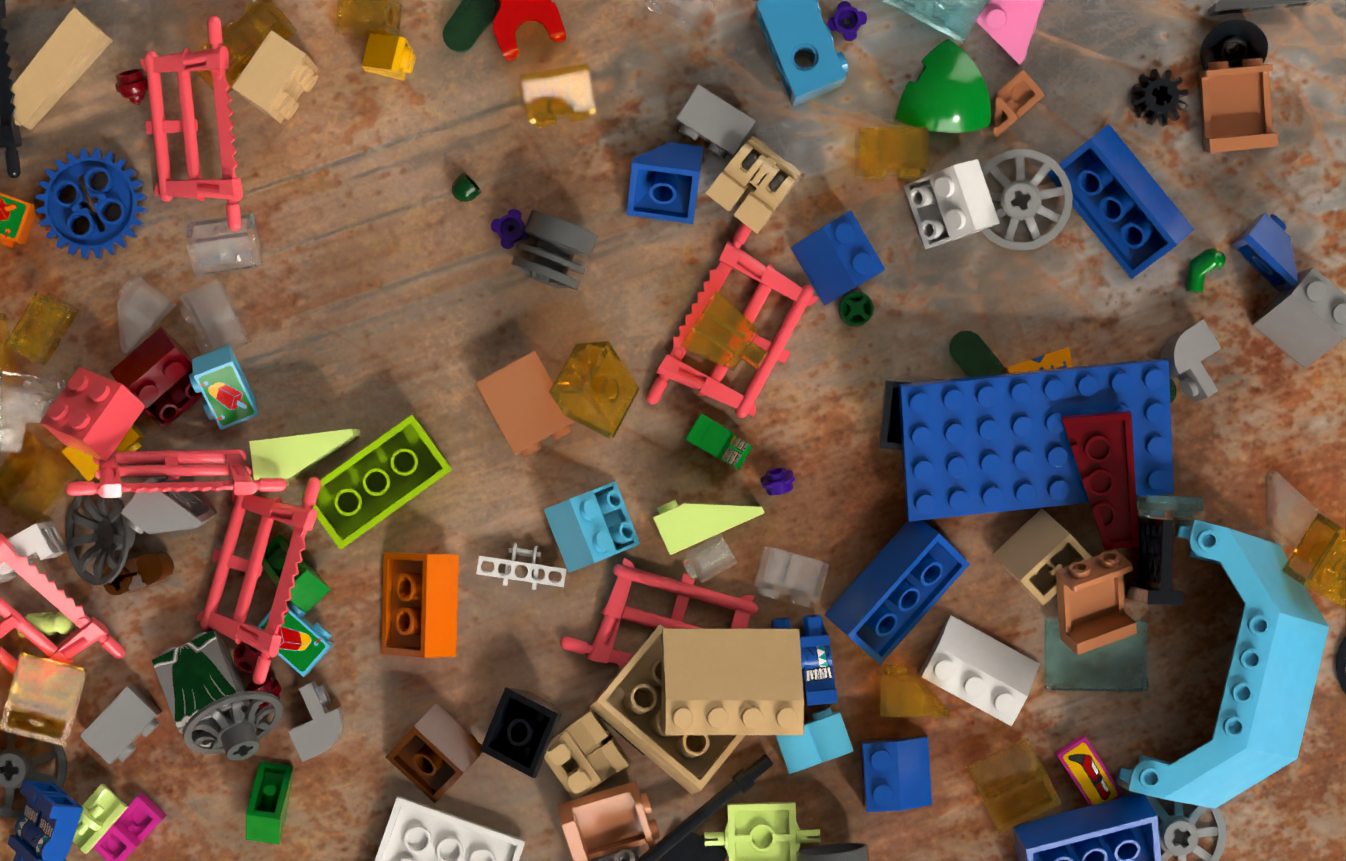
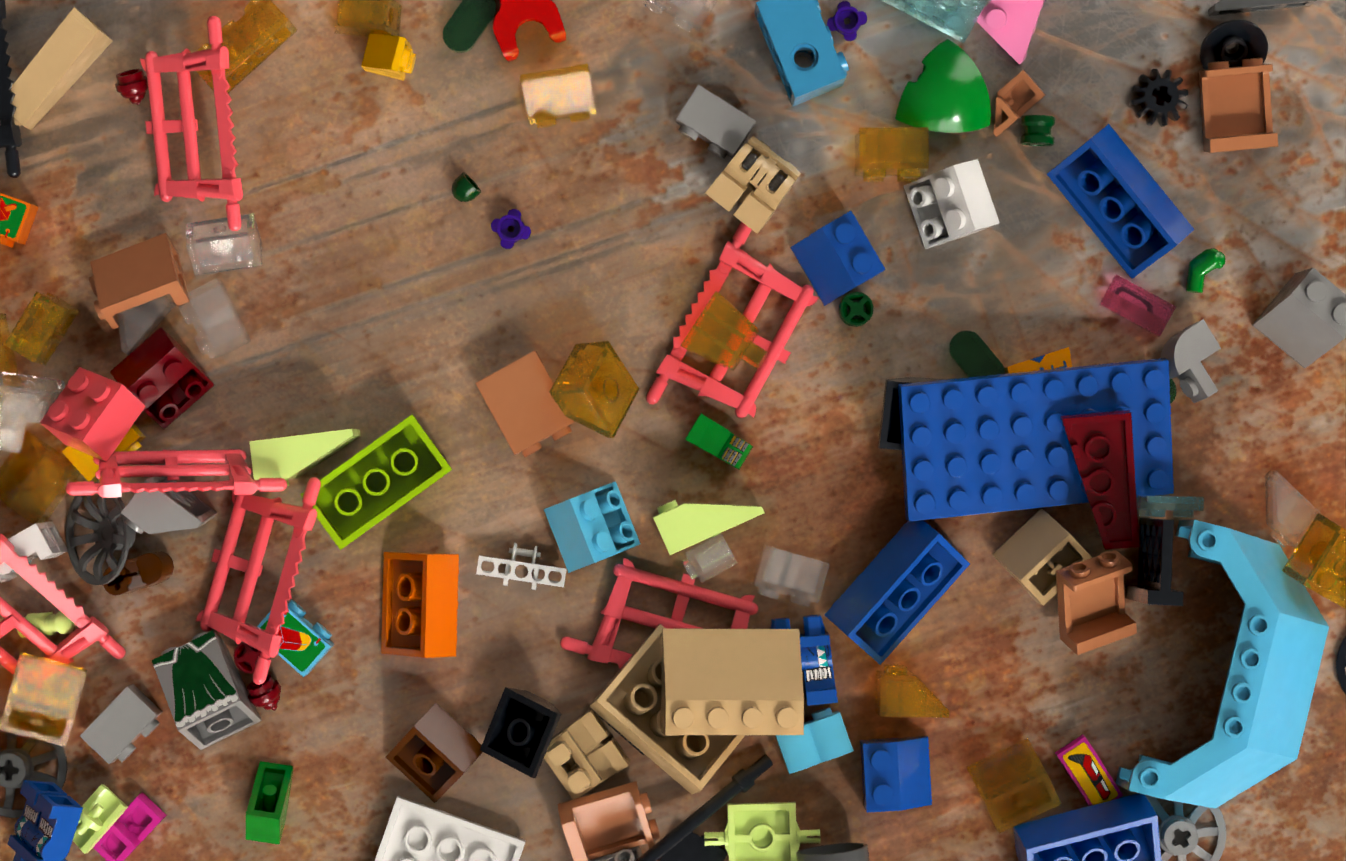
blue gear [35,148,148,259] -> none
dark grey wheel [183,691,283,761] -> none
brick [189,345,259,430] -> none
tan brick [232,30,319,124] -> none
green slope [262,534,331,613] -> none
light grey brick [288,681,345,762] -> none
dark grey wheel [511,210,598,290] -> none
blue slope [626,142,703,224] -> none
dark purple plate [760,468,795,495] -> none
white slope [918,615,1040,726] -> none
light grey wheel [981,149,1073,251] -> none
clear light blue piece [1045,620,1149,691] -> none
blue slope [1231,213,1298,292] -> none
none -> nougat panel [89,233,190,329]
none -> dark green wheel [1020,115,1055,146]
none -> clear pink tile [1099,274,1176,337]

